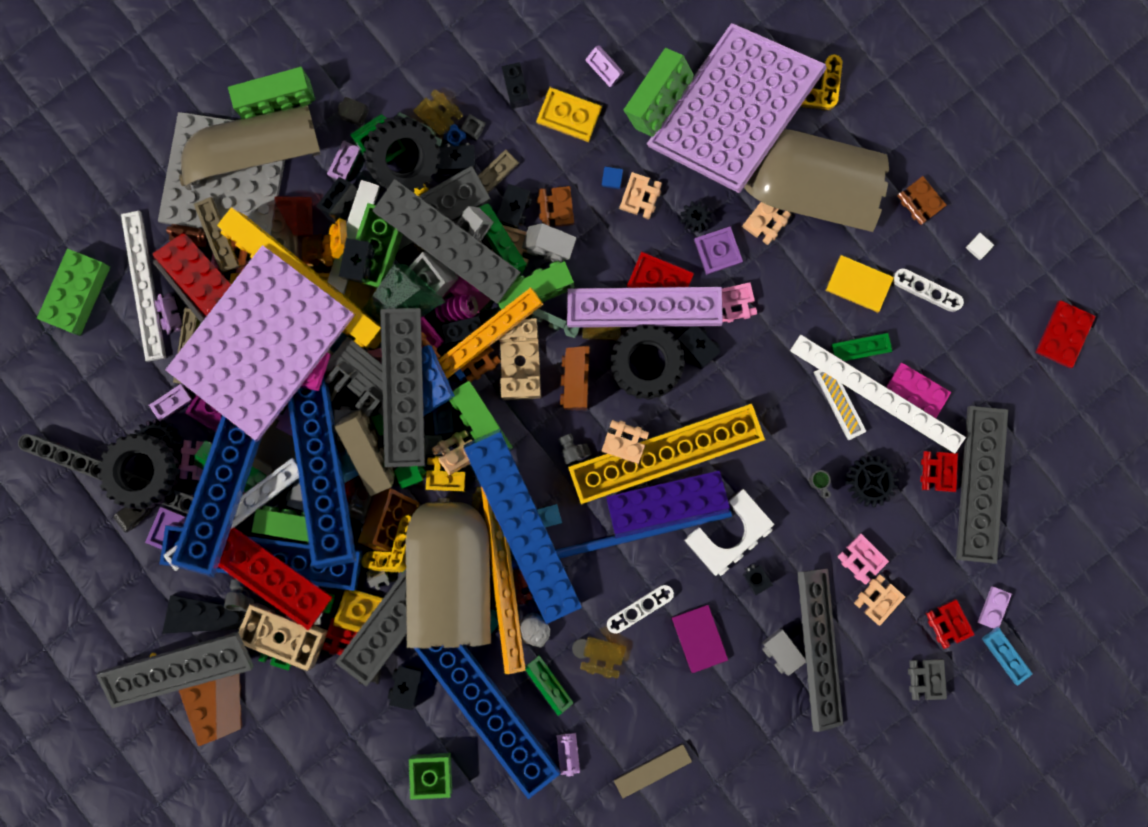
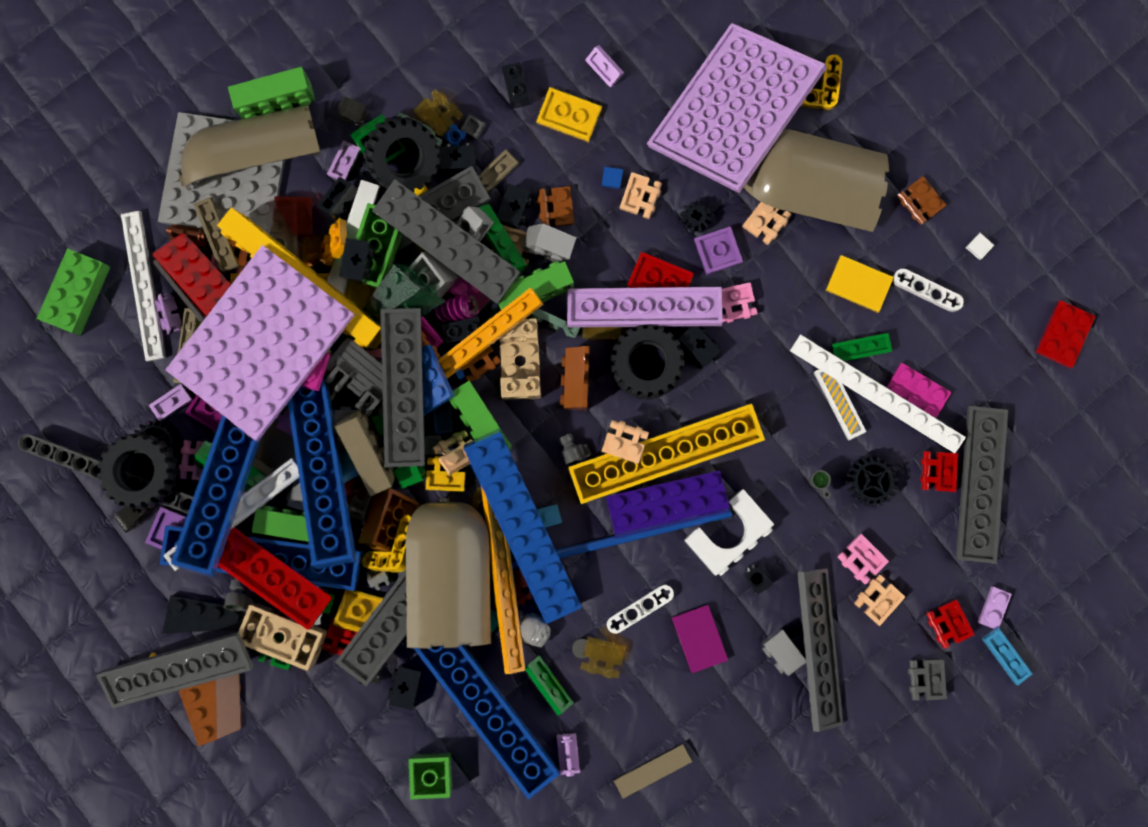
bright green brick [624,48,694,137] -> none

